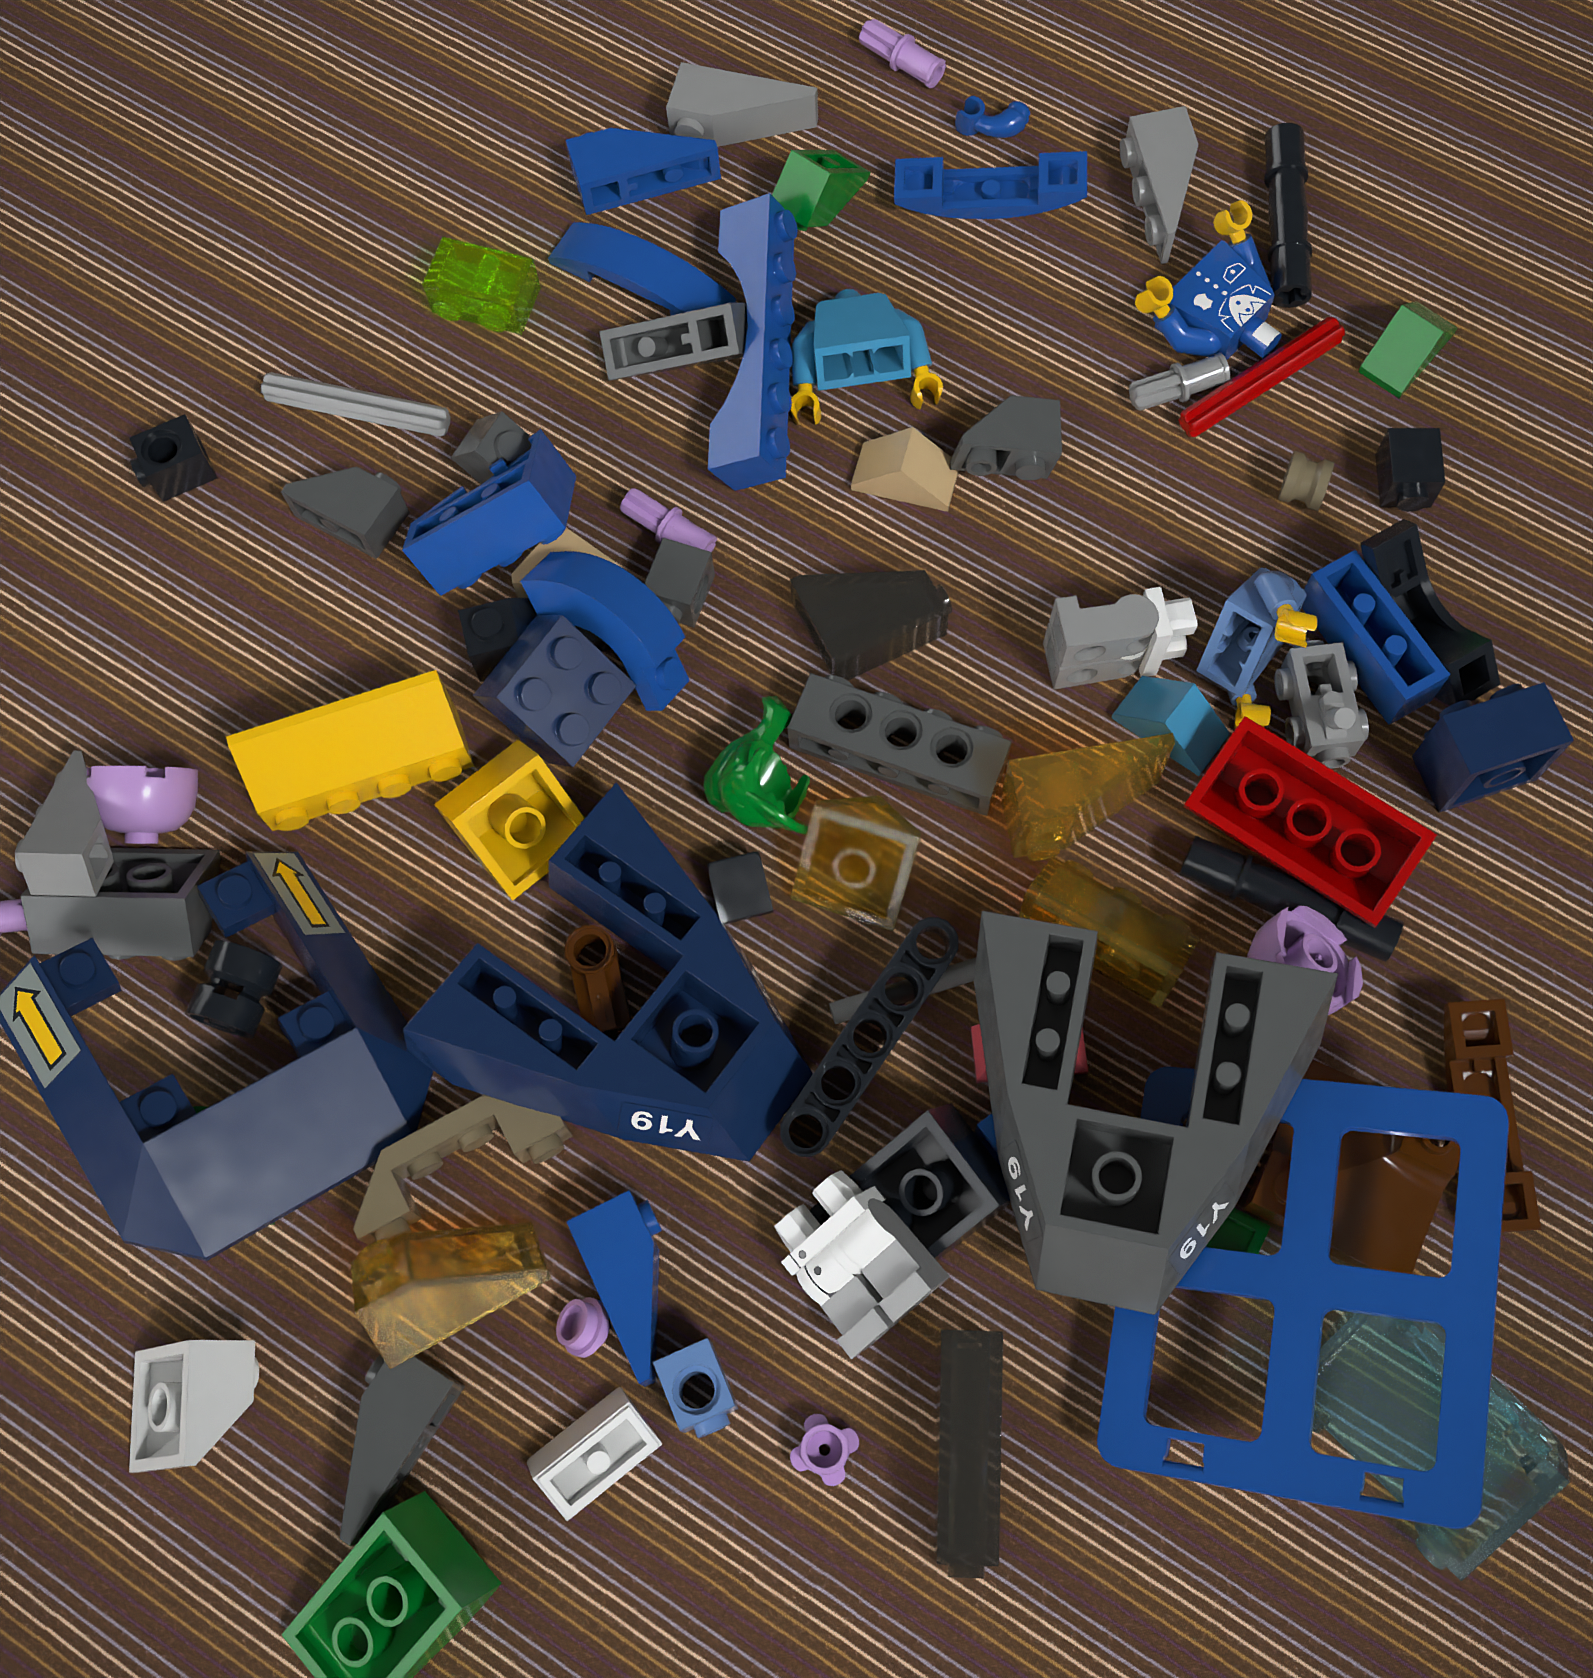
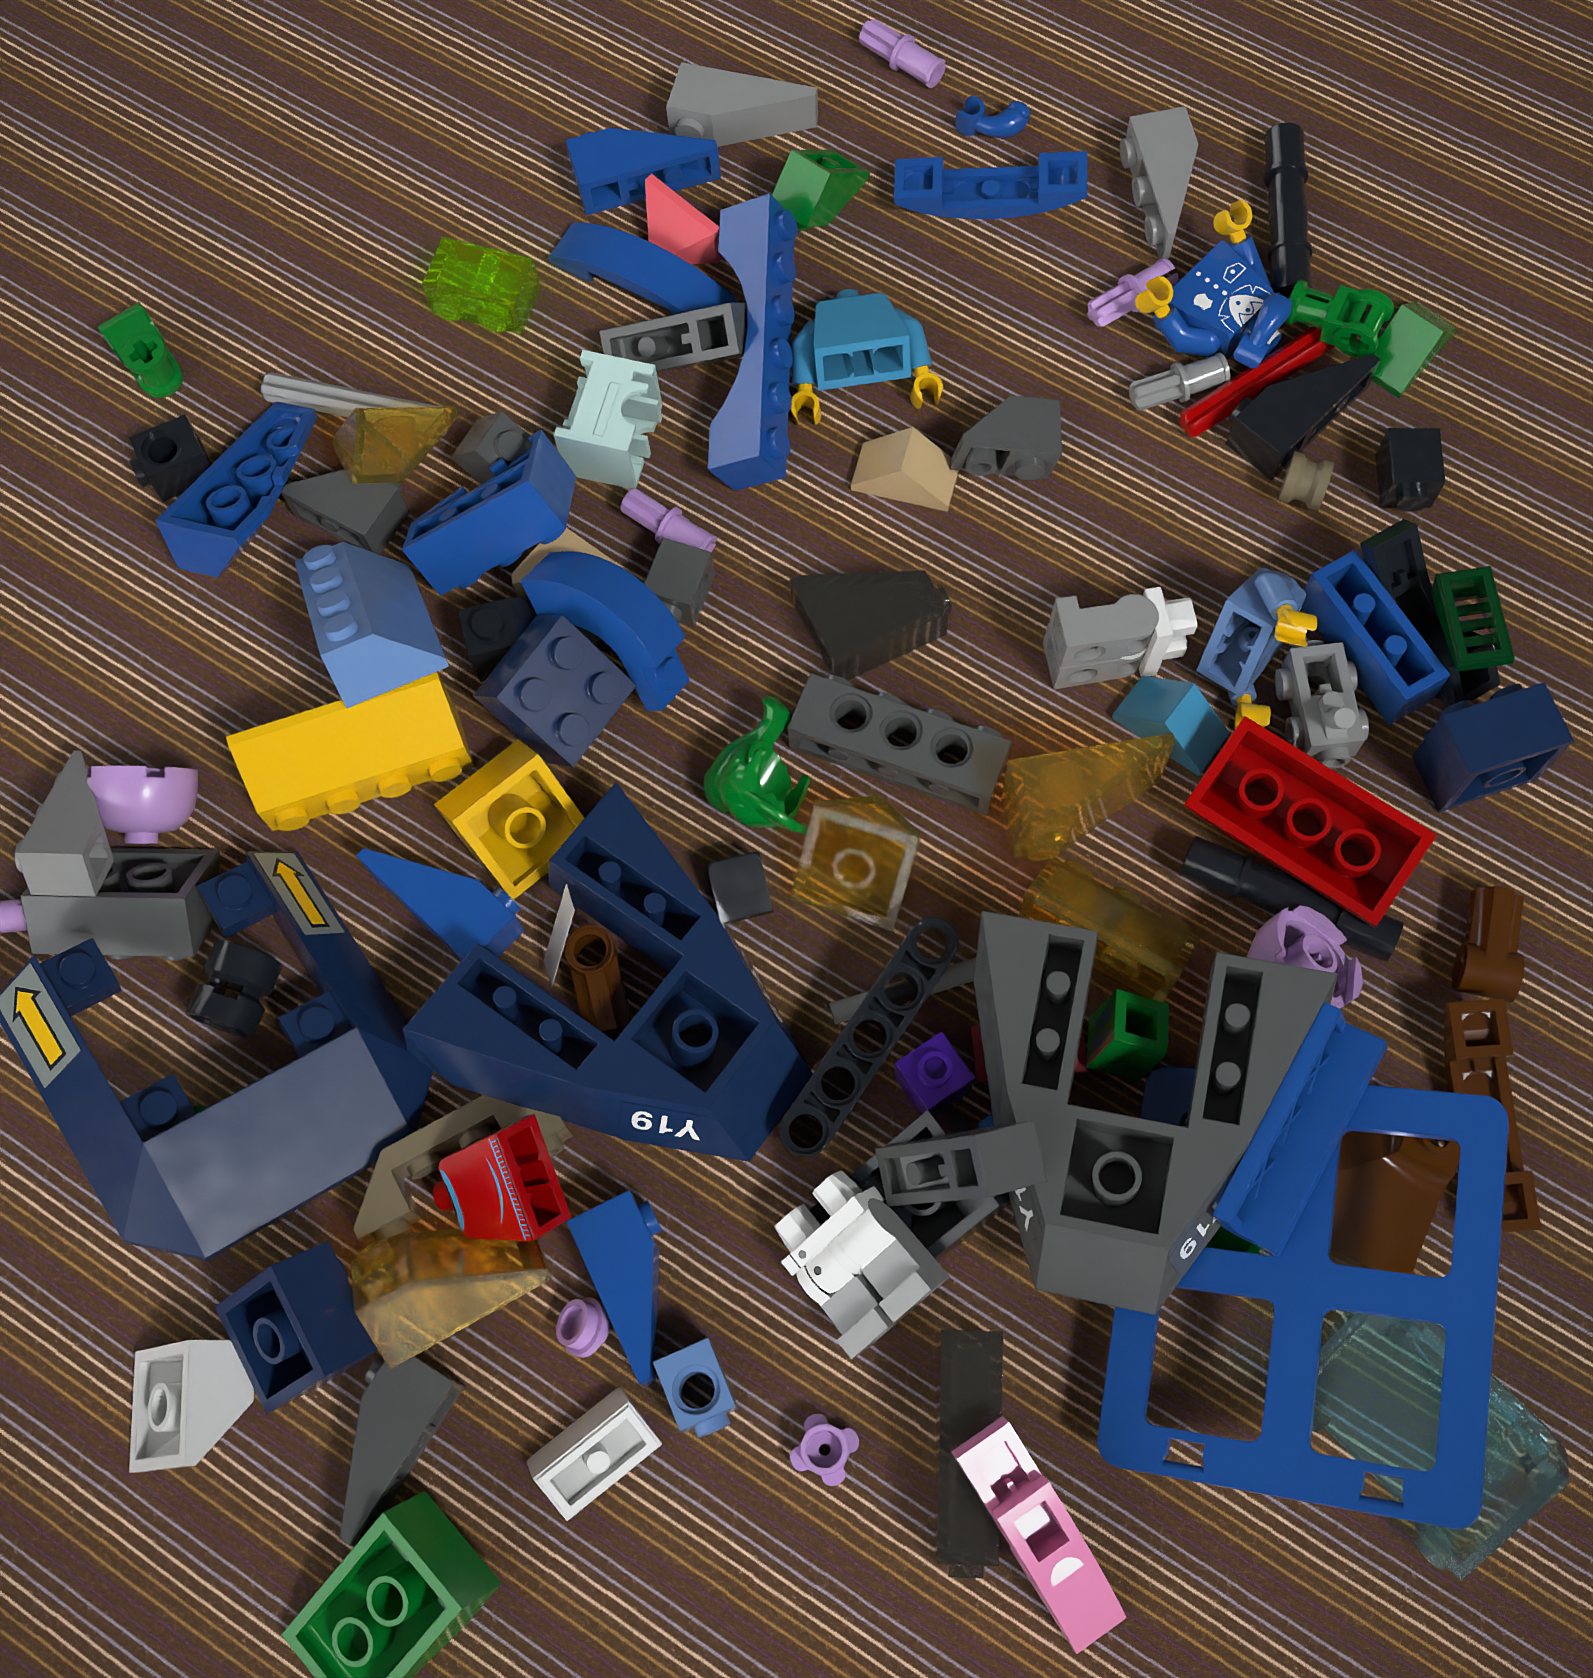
none -> green piece [97,301,183,398]
none -> blue wedge [155,402,317,578]
none -> dark blue brick [215,1241,382,1414]
none -> medium blue slope [295,542,449,708]
none -> clear yellow slope [332,407,458,484]
none -> blue slope [356,848,524,961]
none -> red torso [433,1114,571,1241]
none -> white sticker [544,884,575,987]
none -> light aqua piece [554,350,662,489]
none -> coral slope [645,174,723,264]
none -> dark grey slope [875,1120,1047,1206]
none -> dark purple brick [894,1031,975,1115]
none -> bright pink slope [952,1416,1126,1654]
none -> green brick [1086,989,1169,1082]
none -> lavender axle [1087,258,1178,327]
none -> blue fence [1213,1002,1388,1257]
none -> black slope [1226,354,1381,480]
none -> blue arm [1233,292,1292,369]
none -> green connector [1284,279,1394,358]
none -> dark green slope [1431,566,1515,672]
none -> reddish brown piece [1452,886,1525,1003]

